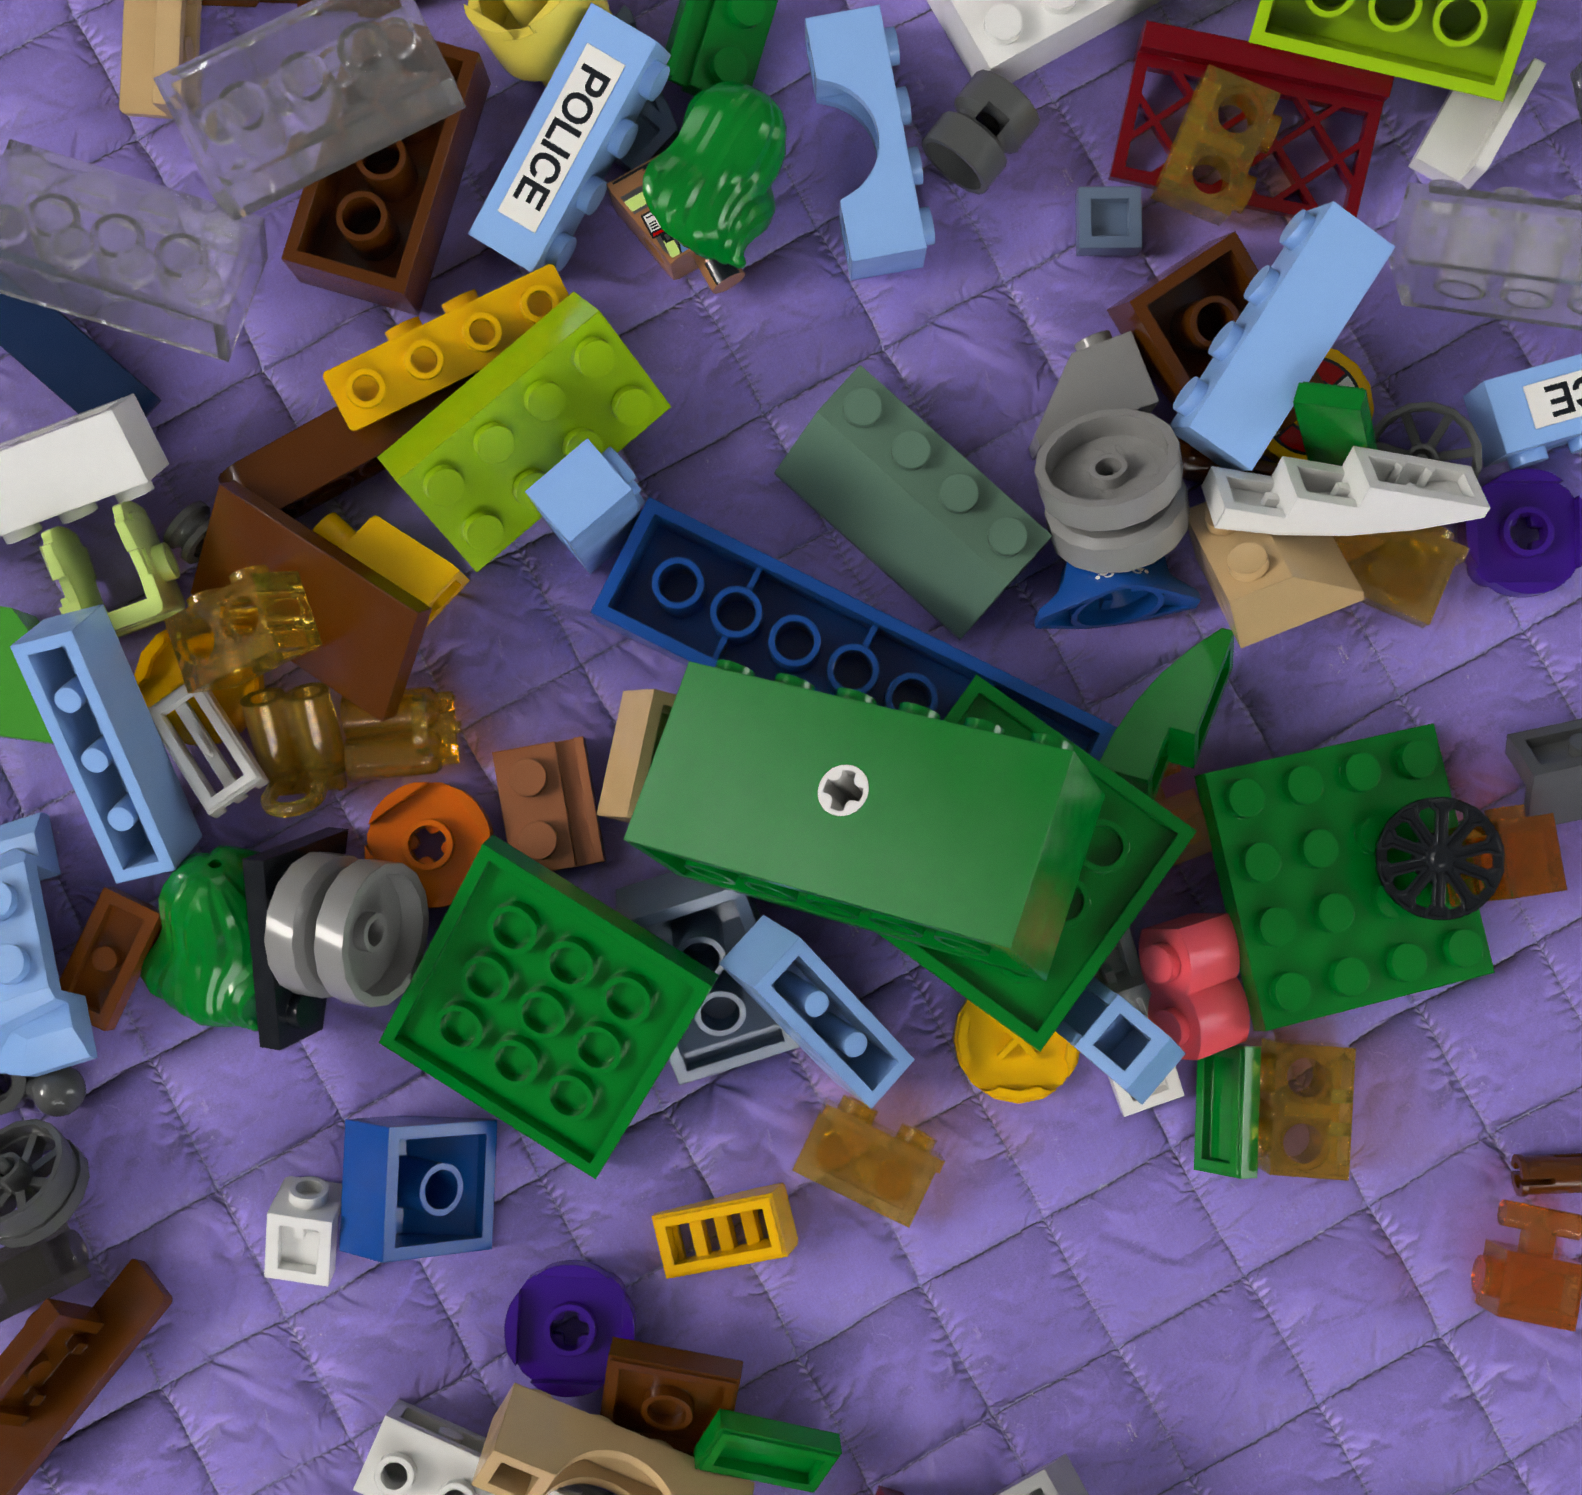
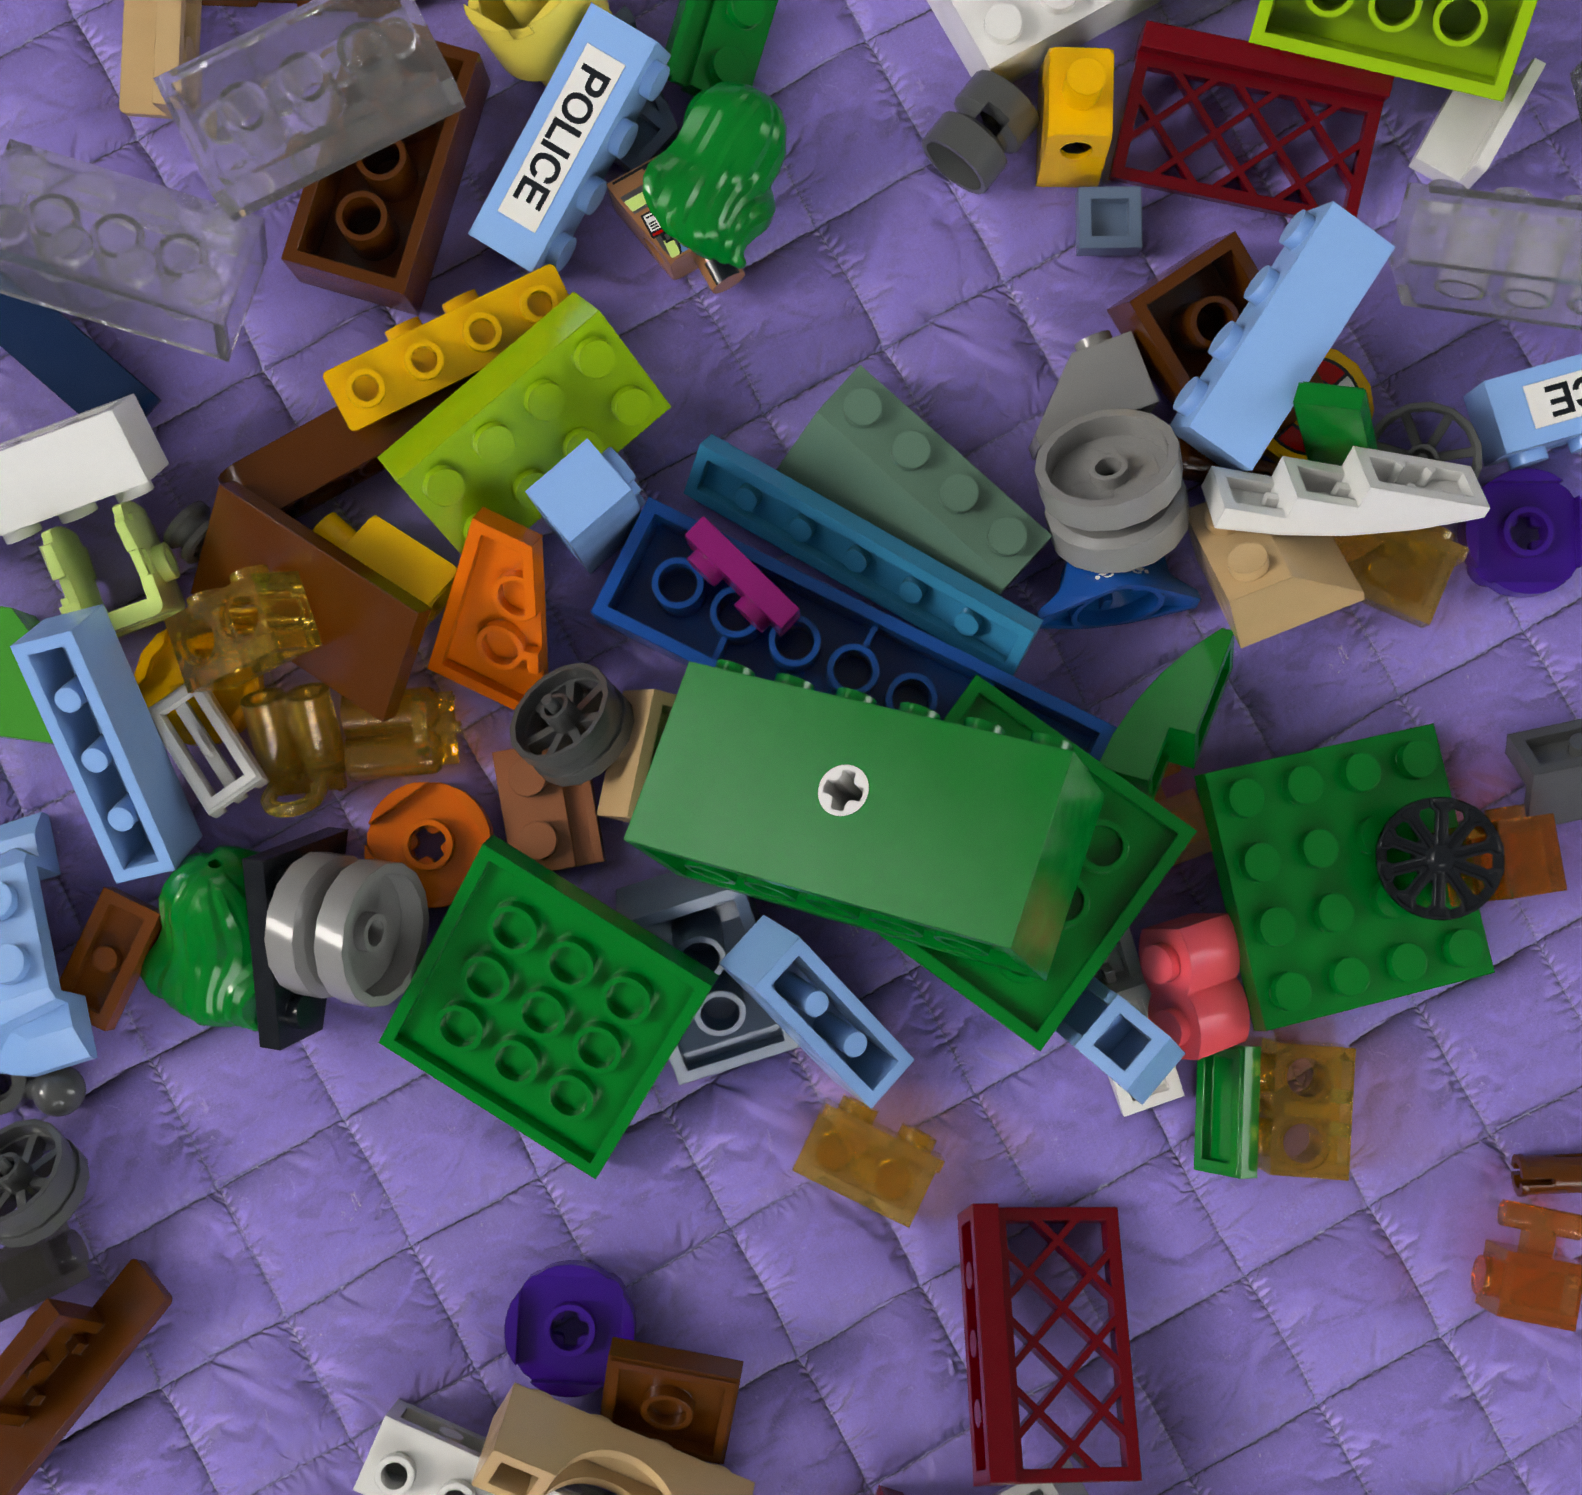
white bracket [264,1176,342,1287] -> none
blue slope [339,1115,498,1263] -> none
yellow slope [651,1183,798,1279] -> none
green tile [694,1408,842,1493] -> none
light blue arch [805,5,935,281] -> none
yellow tile [952,999,1080,1104] -> none
clear yellow brick [1150,64,1282,226] -> none
none -> orange wing [427,507,549,710]
none -> dark grey wheel [509,663,634,787]
none -> dark azure plate [683,434,1044,676]
none -> magenta plate [685,516,800,637]
none -> dark red fence [957,1203,1142,1487]
none -> yellow torso [1036,47,1114,188]

